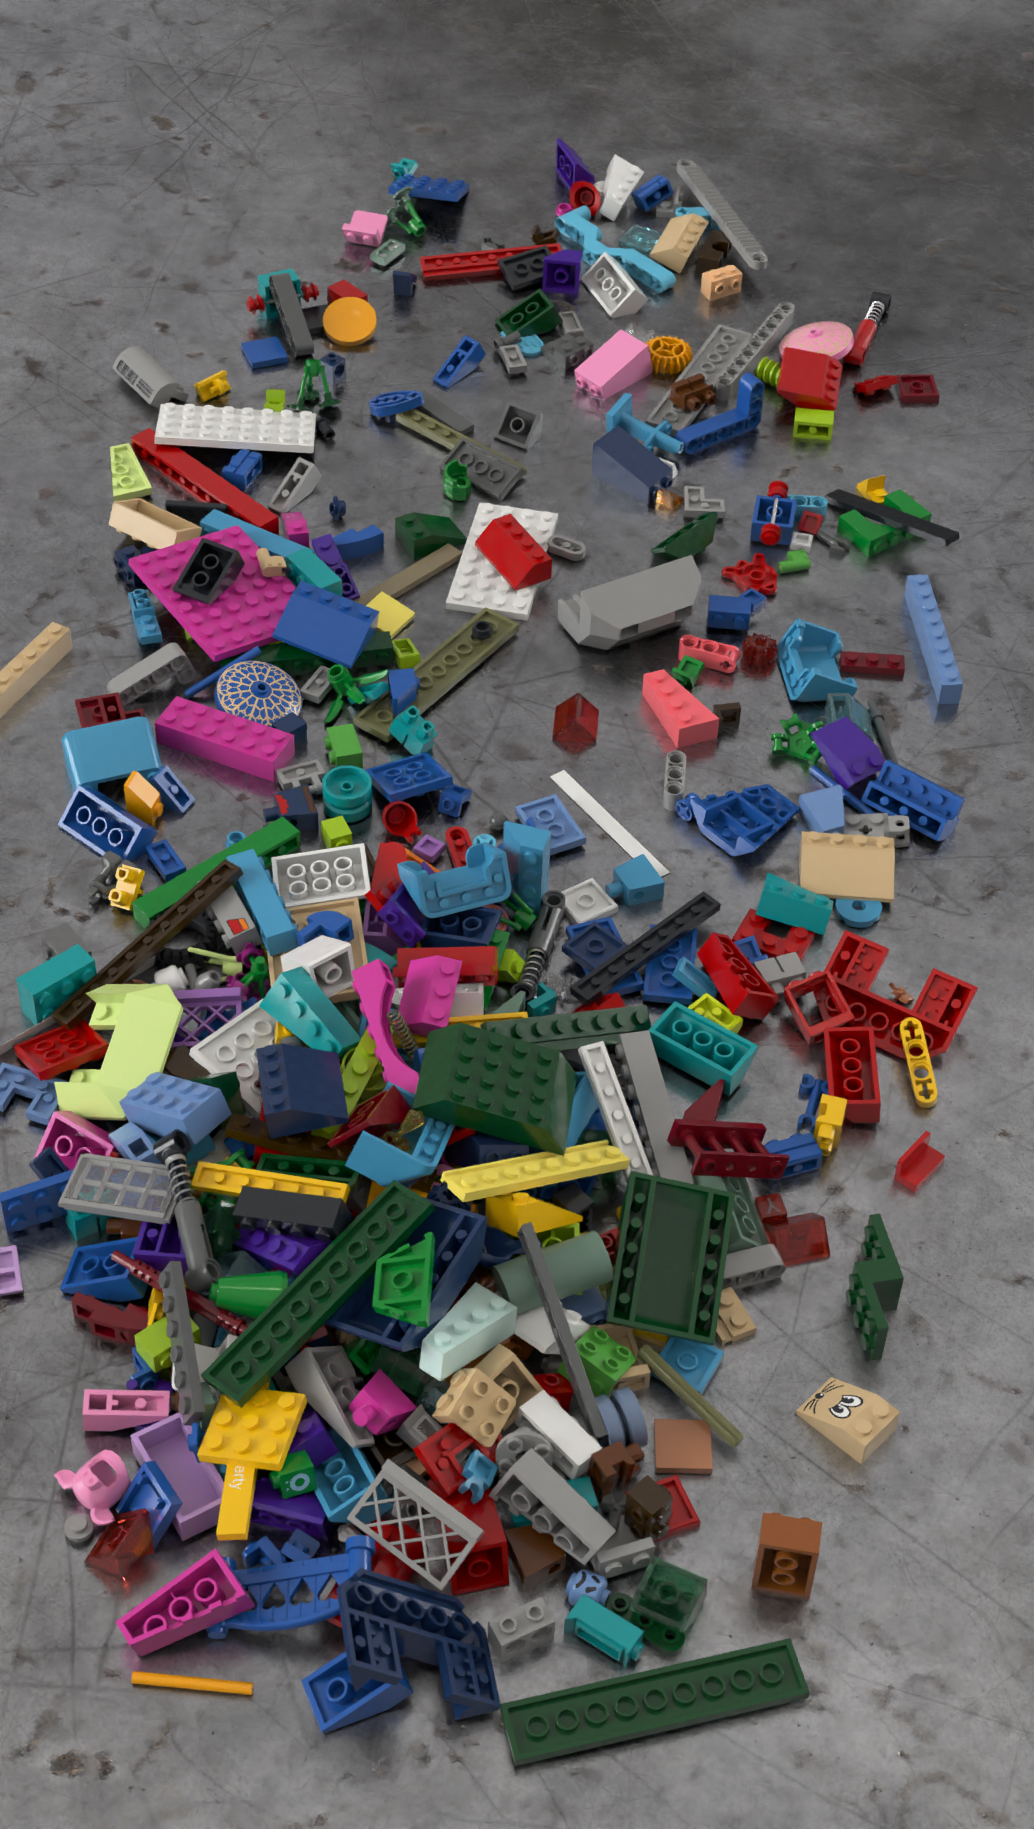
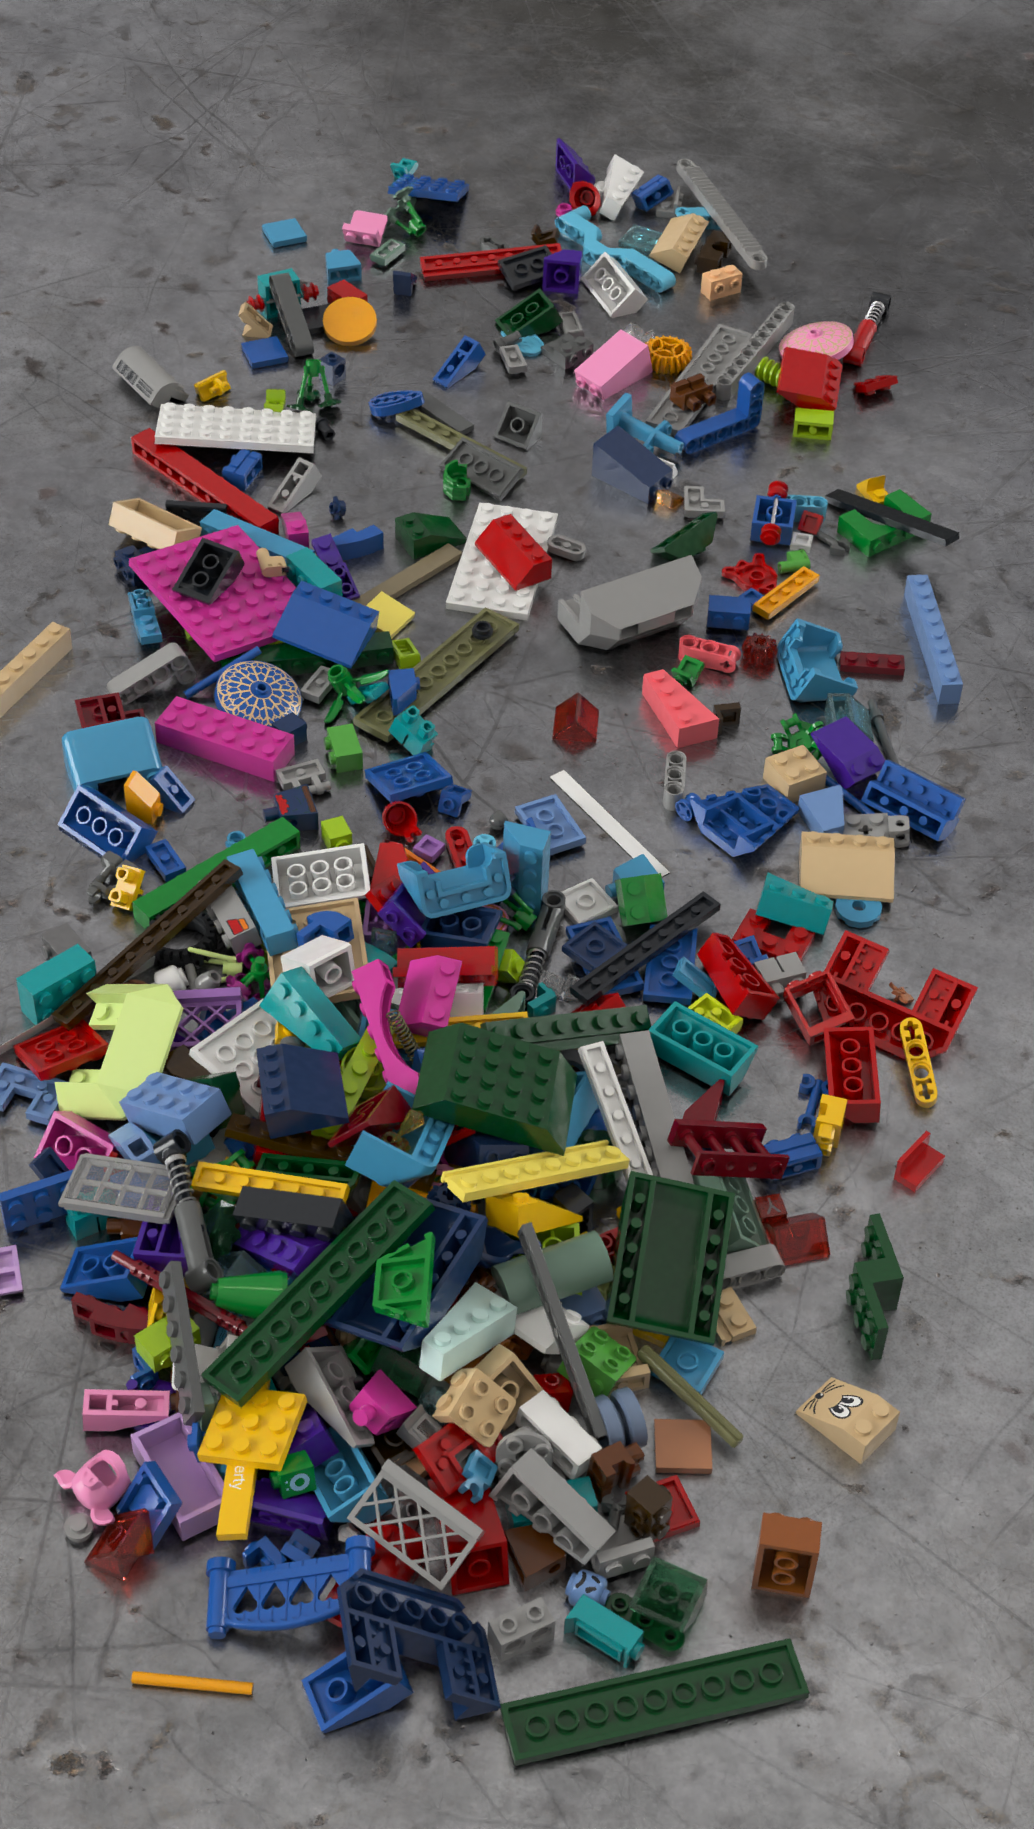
yellowish green wing [110,443,153,502] -> none
dark pink wedge [116,1548,255,1657] -> none
teal wheel [322,765,372,822] -> none
dark red tile [896,374,940,403] -> none
none -> tan slope [238,302,273,338]
none -> dark azure tile [262,218,307,248]
none -> dark azure torso [326,249,362,285]
none -> clear light blue slope [371,927,398,956]
none -> green slope [615,873,668,927]
none -> light orange plate [752,566,820,620]
none -> tan brick [763,745,827,803]

